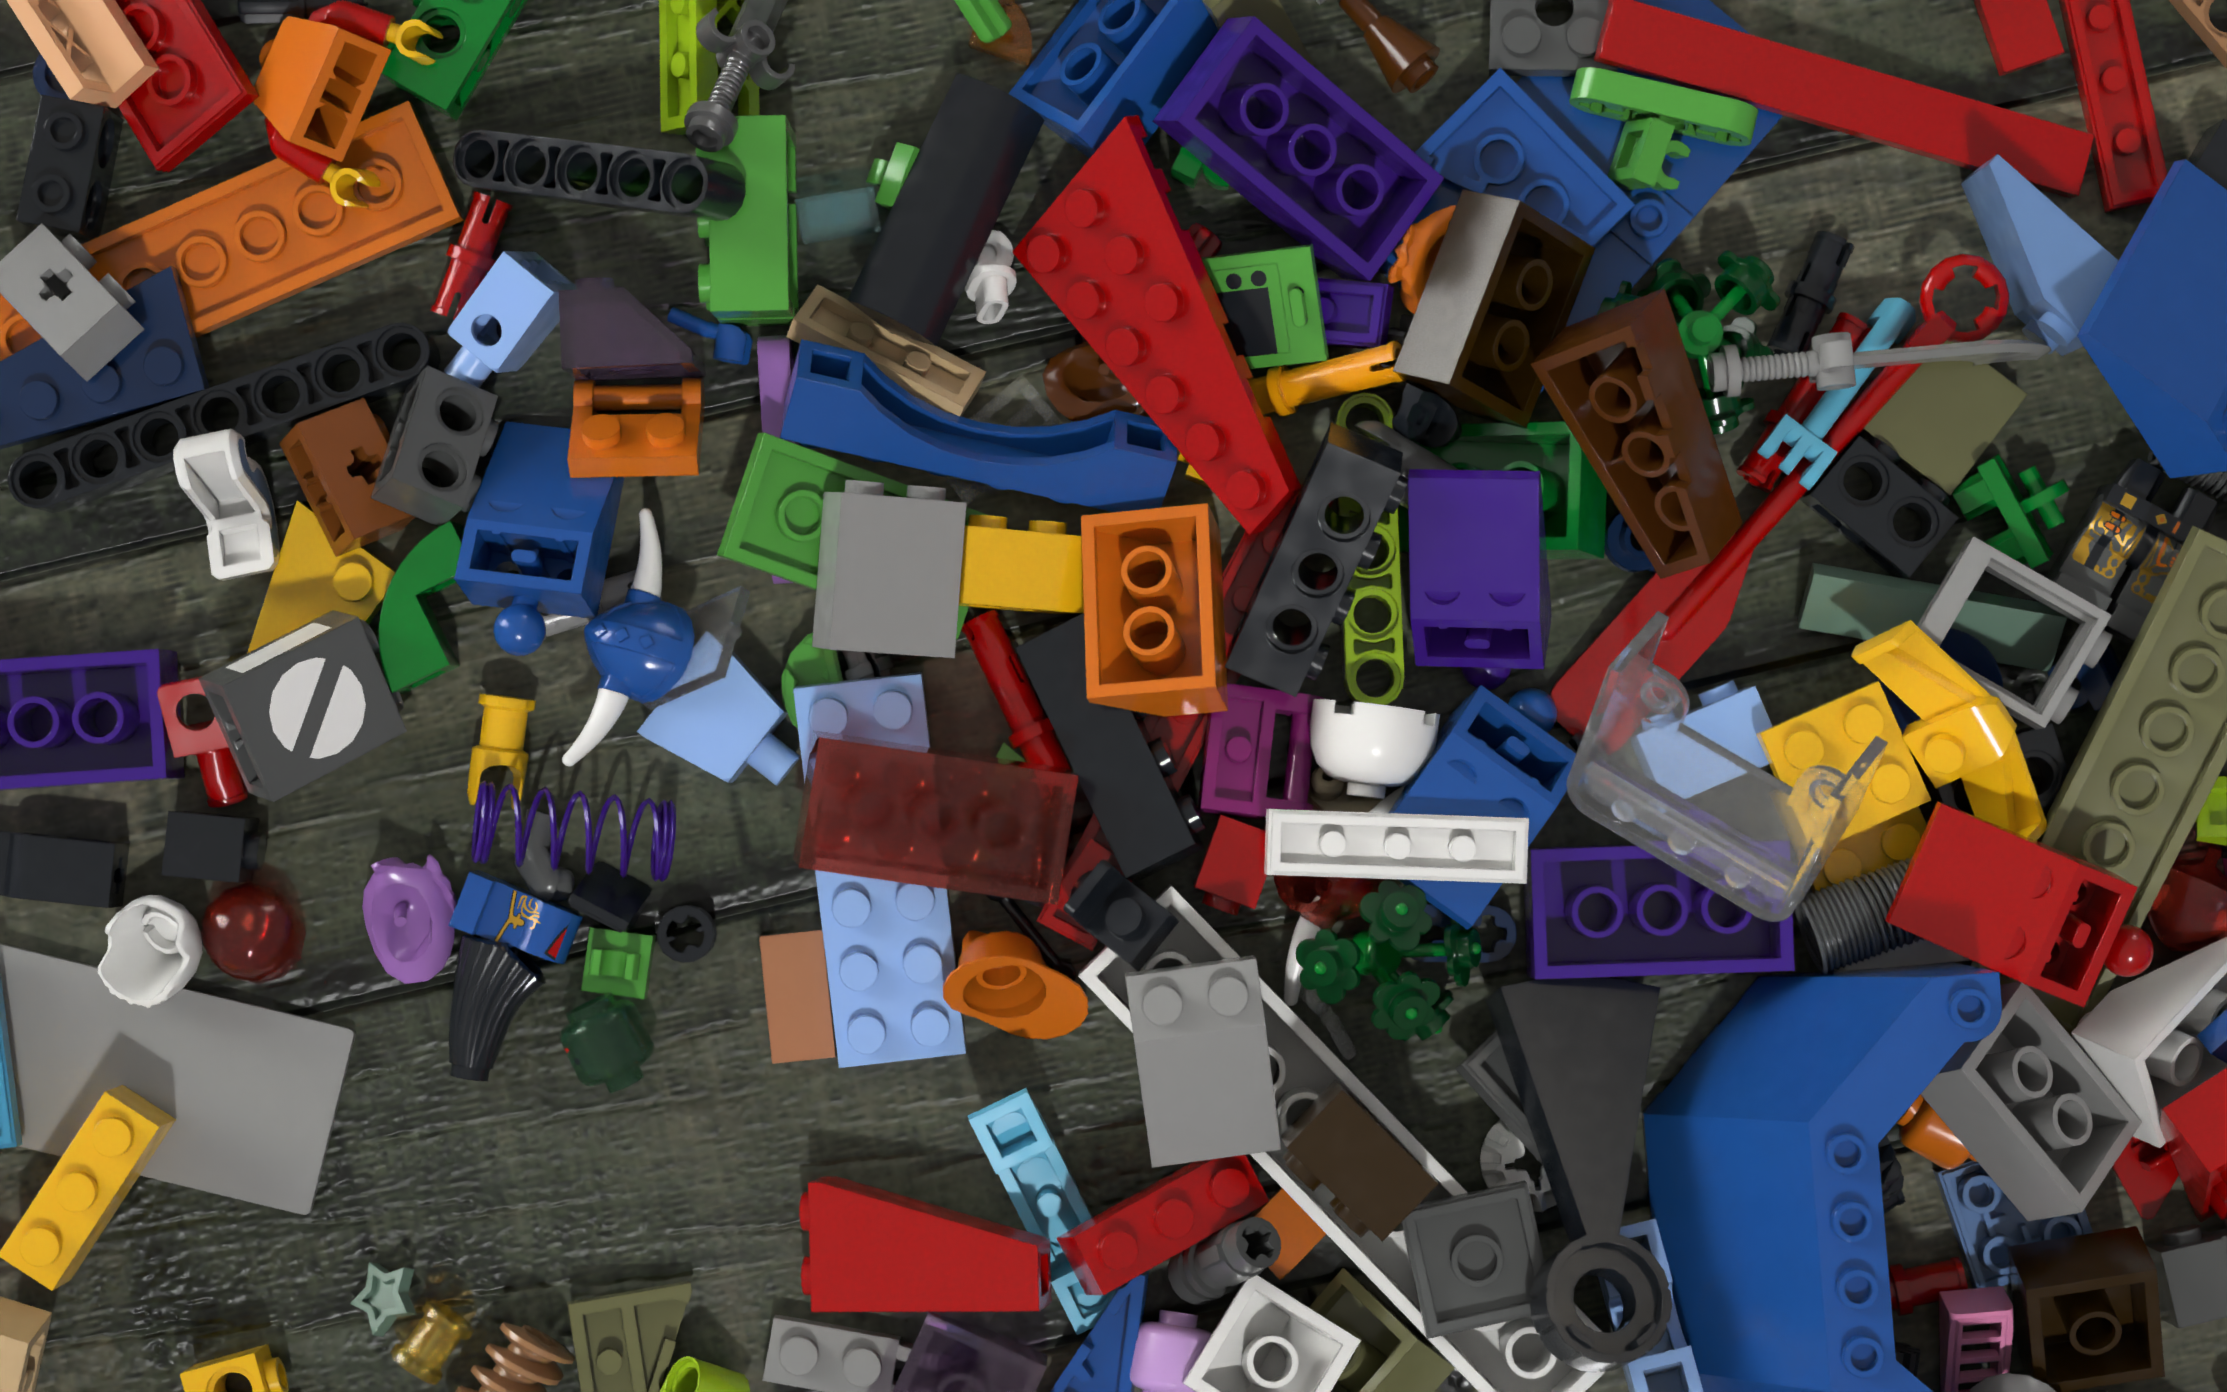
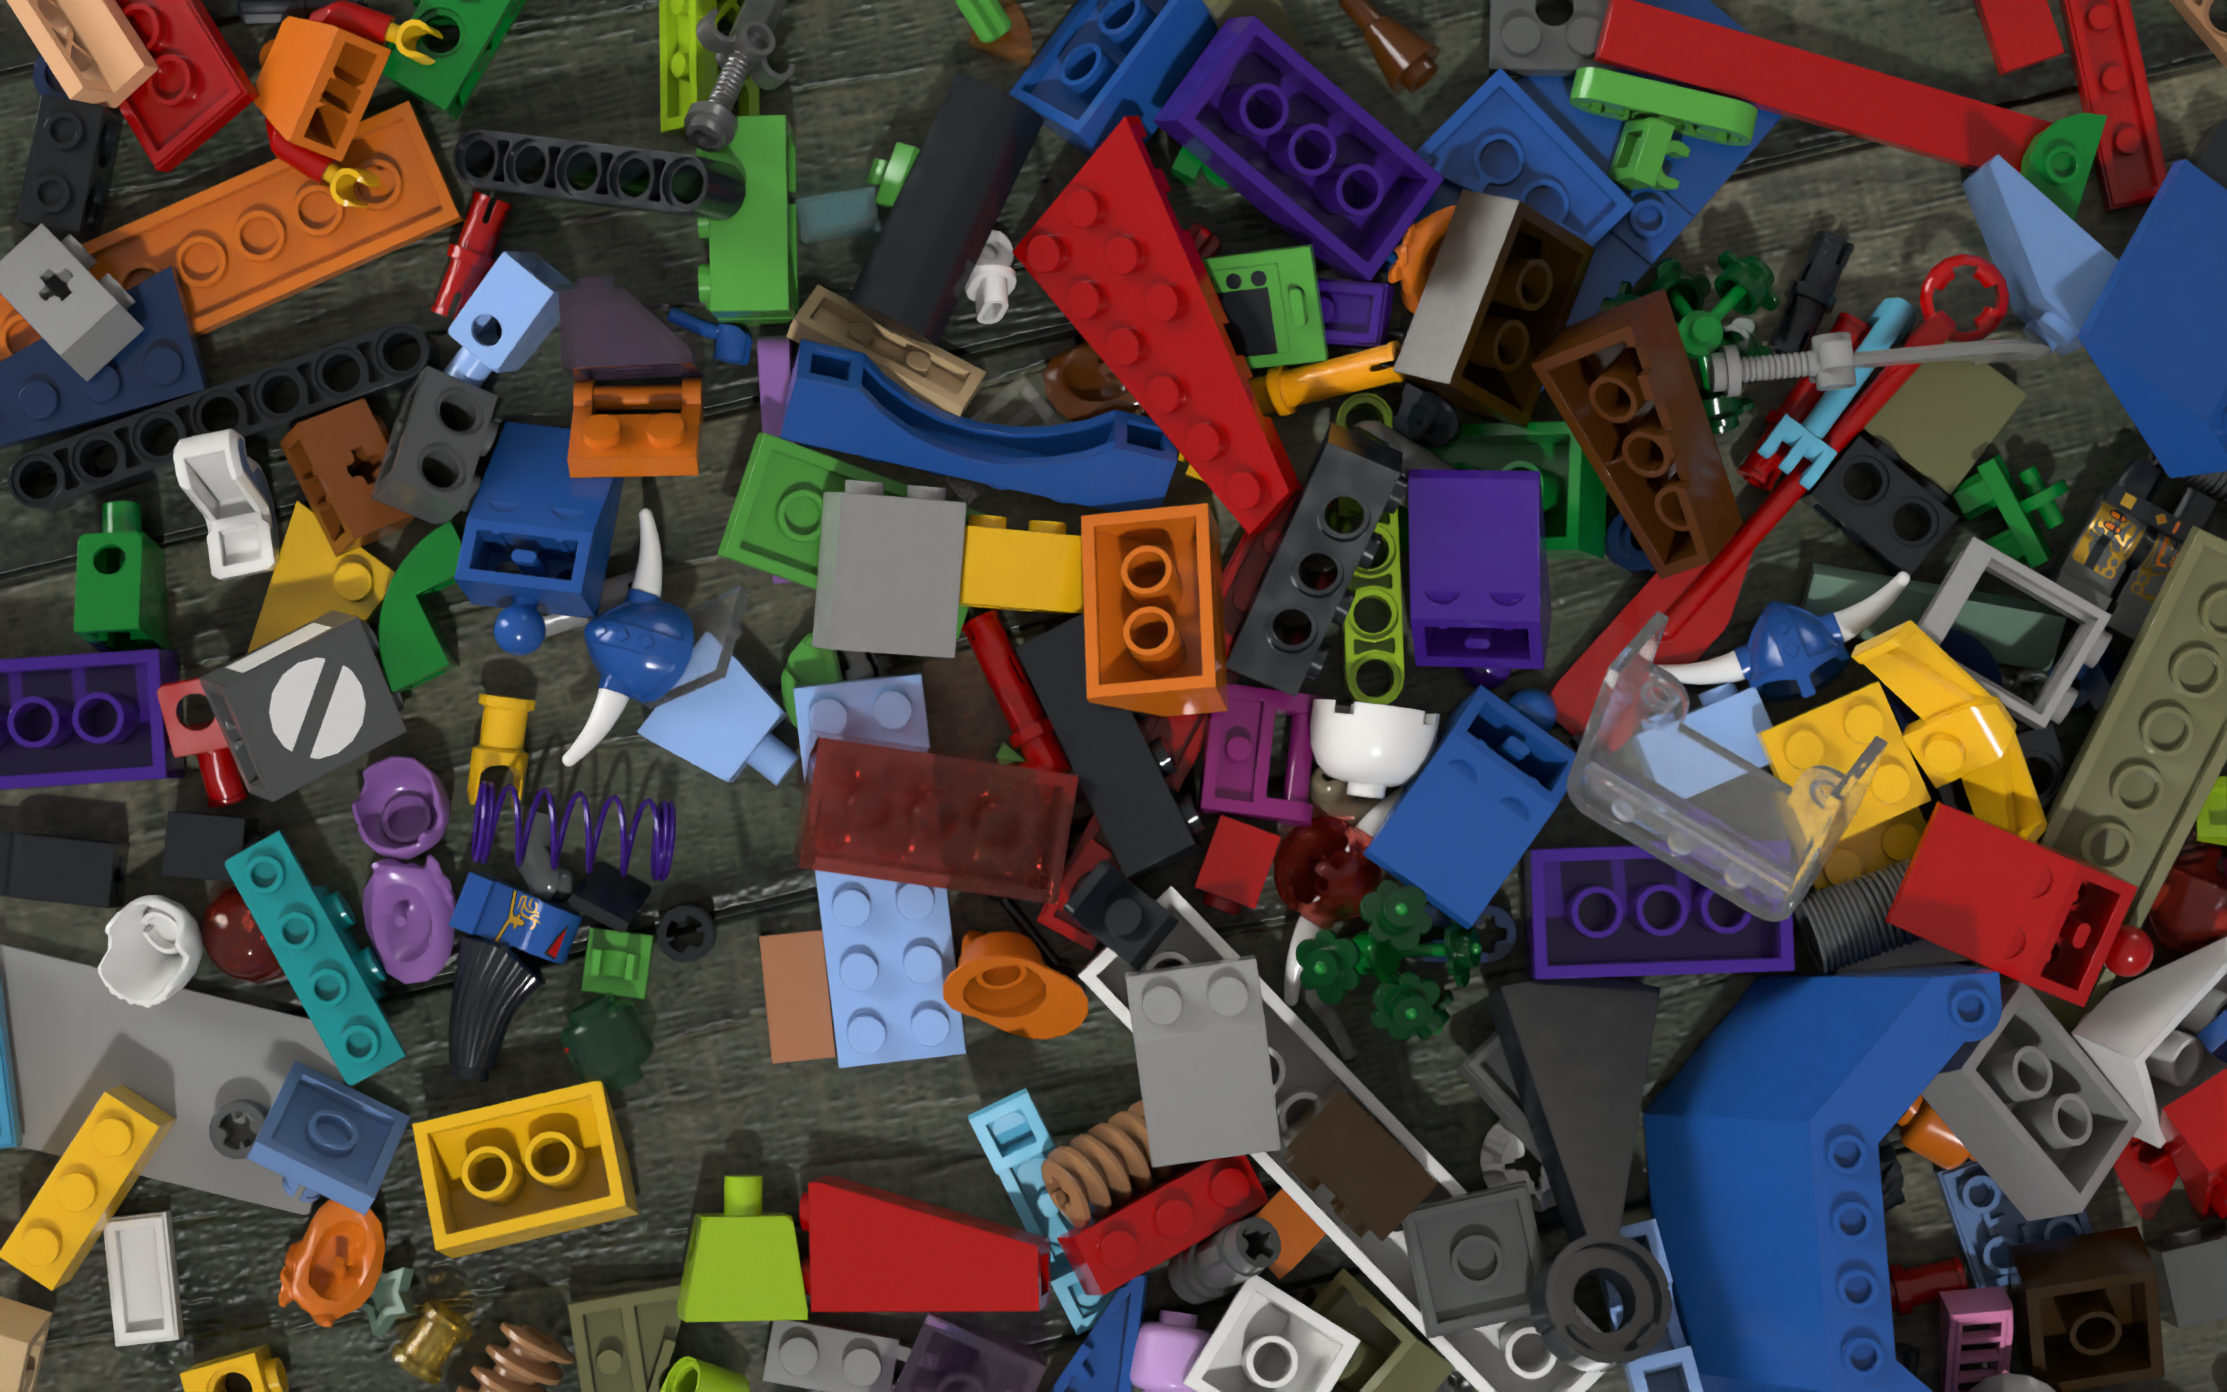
white tile [1264,809,1529,884] -> none
none -> green torso [74,501,169,653]
none -> white tile [103,1210,184,1347]
none -> dark grey bush [209,1099,268,1159]
none -> teal bracket [225,830,407,1086]
none -> medium blue tile [247,1061,410,1215]
none -> orange hat [278,1199,386,1327]
none -> medium lavender hair [351,755,451,860]
none -> yellow slope [412,1080,639,1259]
none -> lime torso [677,1175,808,1322]
none -> medium nougat piece [1041,1099,1172,1229]
none -> blue helmet [1652,571,1910,702]
none -> green plate [2020,112,2107,221]

